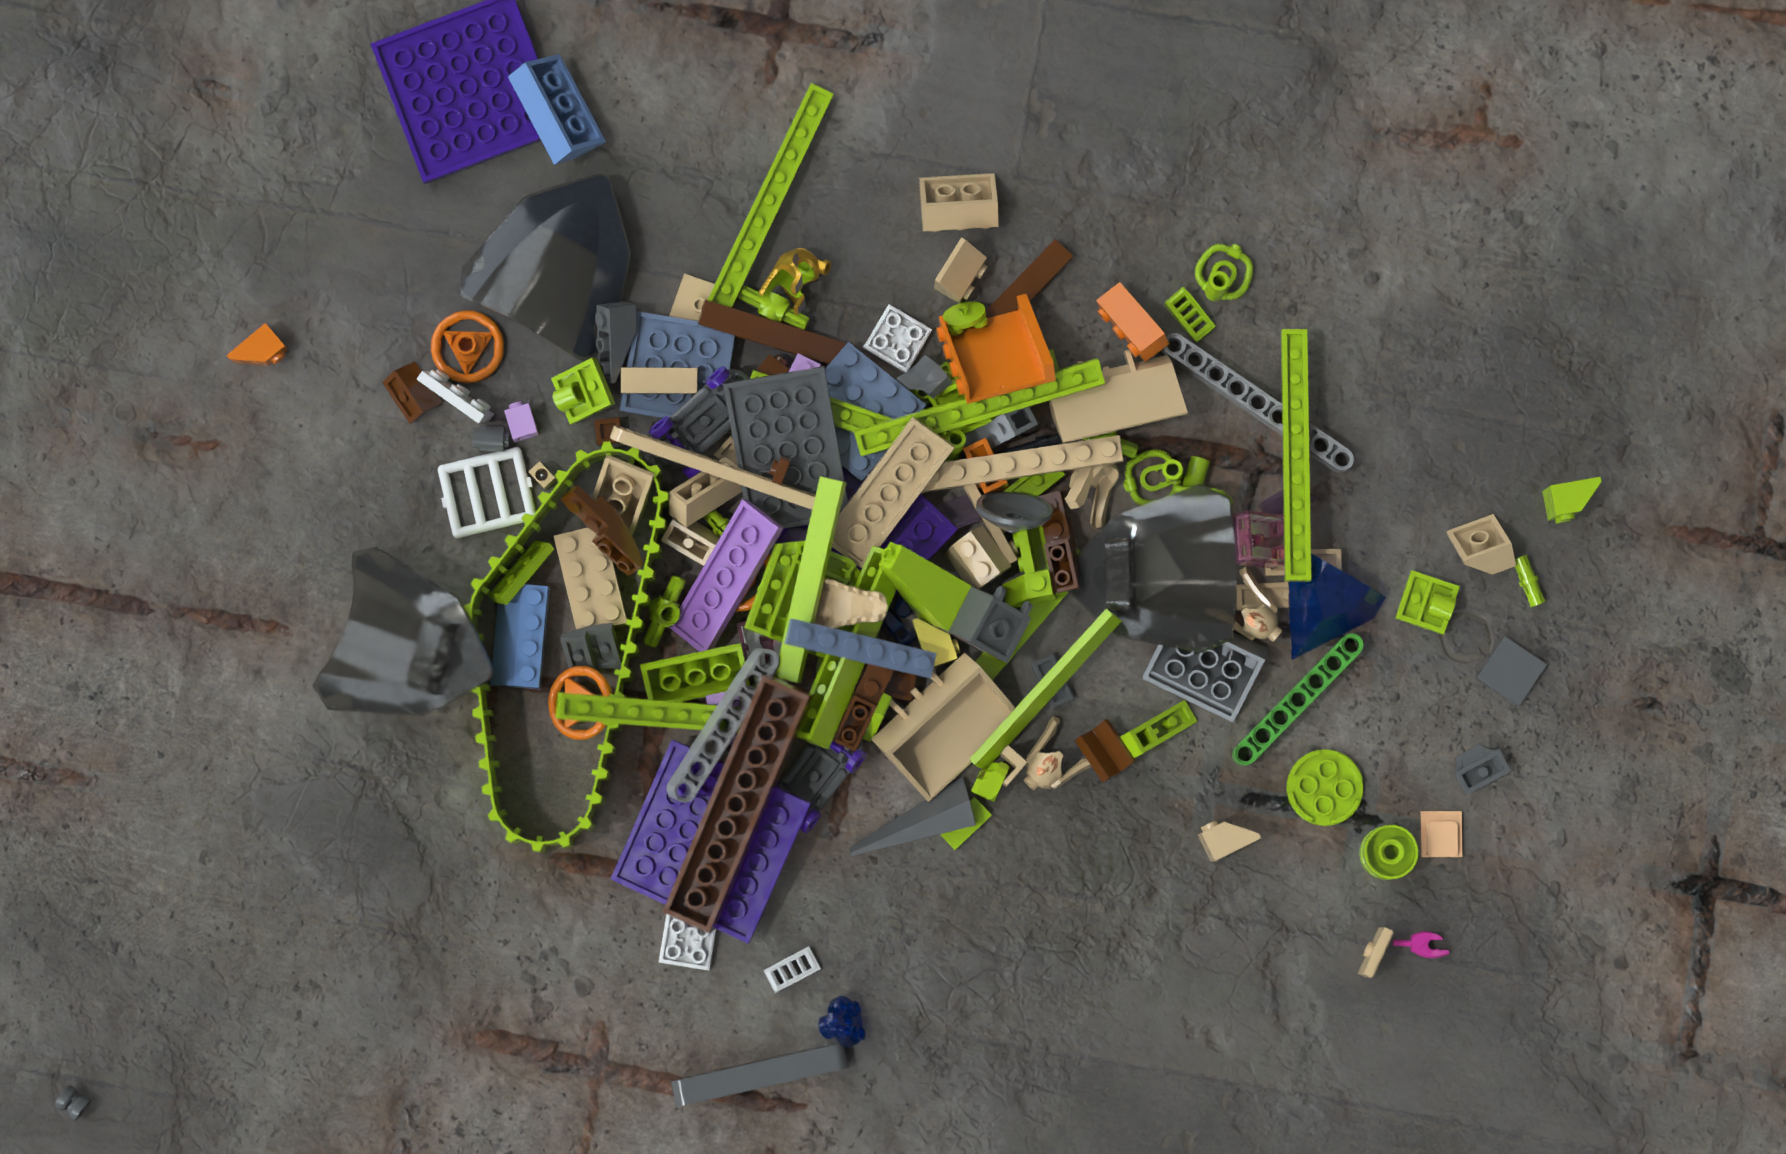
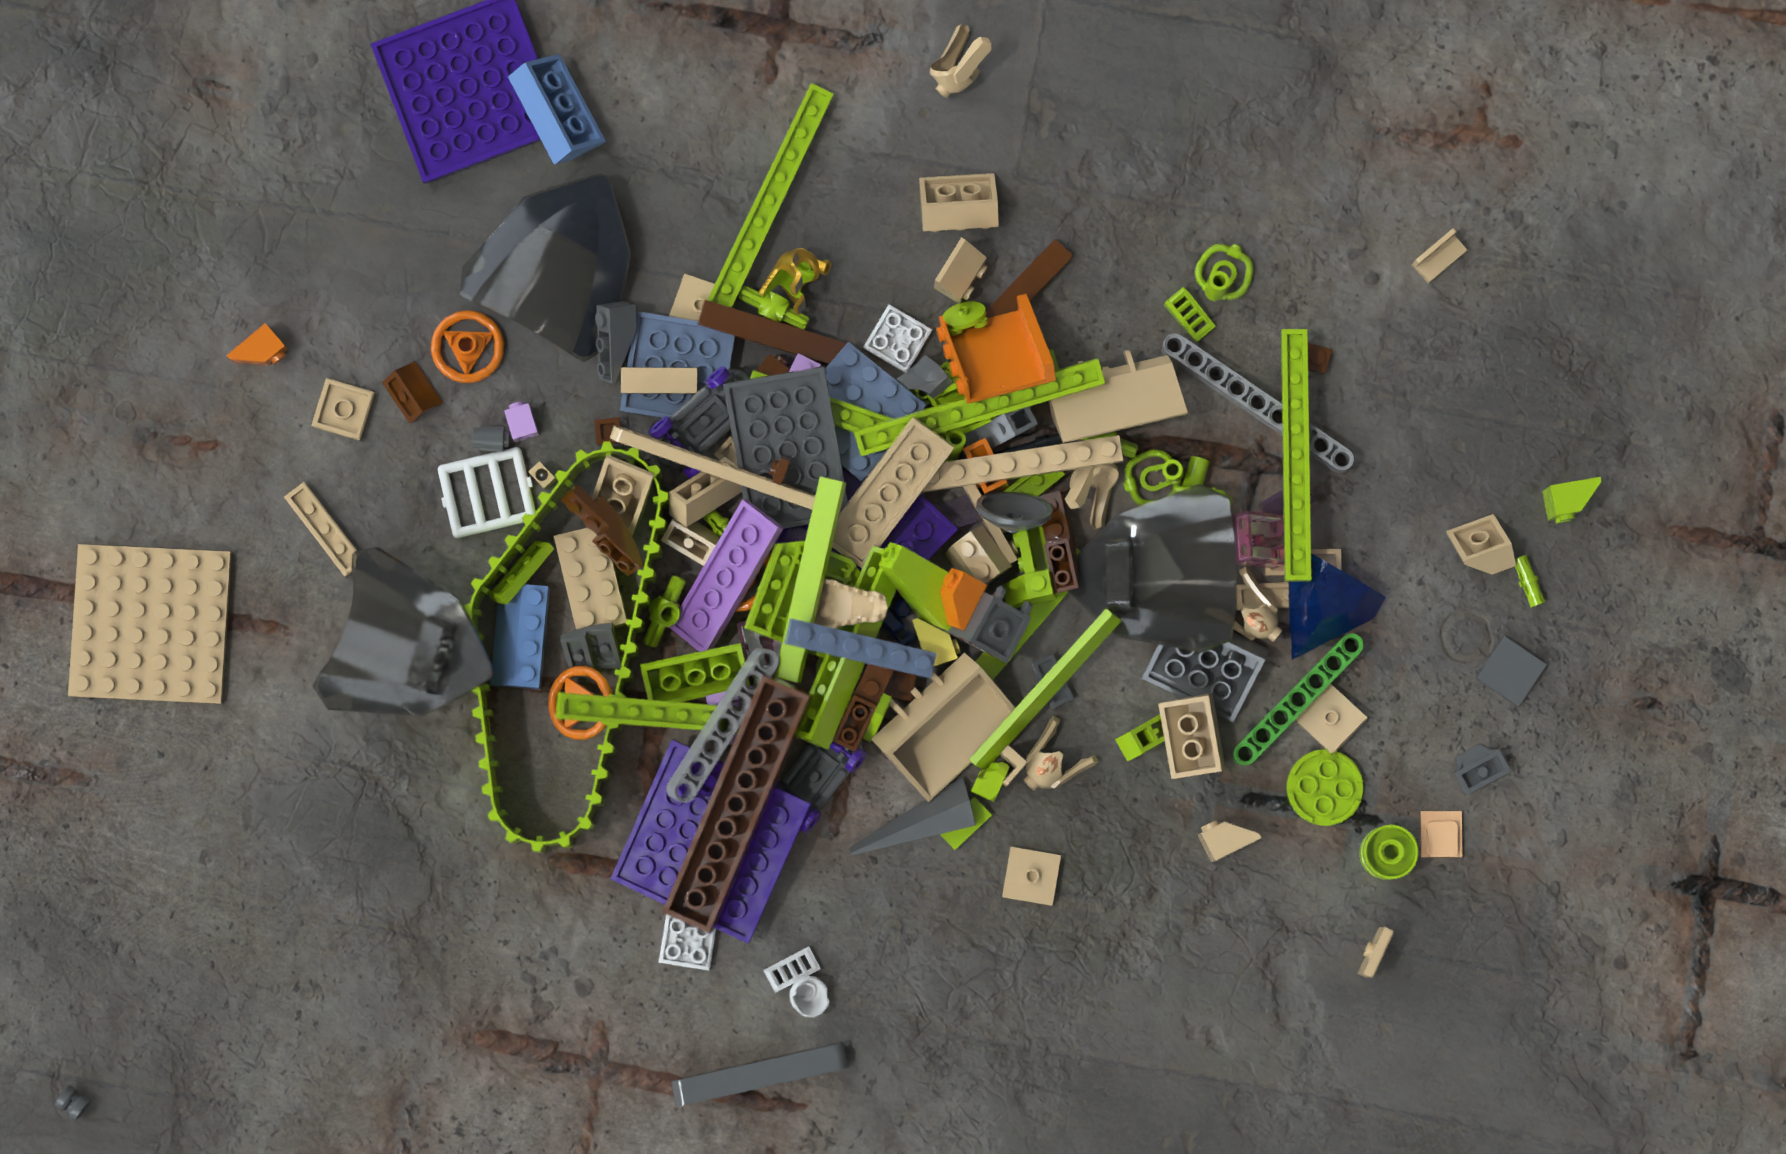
white plate [417,369,494,423] -> none
lime plate [551,358,615,425] -> none
clear blue plate [818,996,866,1047] -> none
reddish brown panel [1074,718,1136,783] -> none
orange brick [1096,282,1169,362] -> none
dark pink hand [1393,931,1450,958] -> none
lime plate [1395,570,1460,635] -> none
none -> tan plate [68,544,232,704]
none -> tan tile [284,482,360,577]
none -> tan tile [311,378,375,441]
none -> white hair [789,976,830,1018]
none -> tan piece [930,25,991,98]
none -> orange slope [940,568,987,631]
none -> tan plate [1002,847,1061,906]
none -> tan slope [1158,693,1225,779]
none -> tan plate [1295,684,1368,755]
none -> reddish brown plate [1308,342,1332,375]
none -> tan panel [1412,228,1467,283]

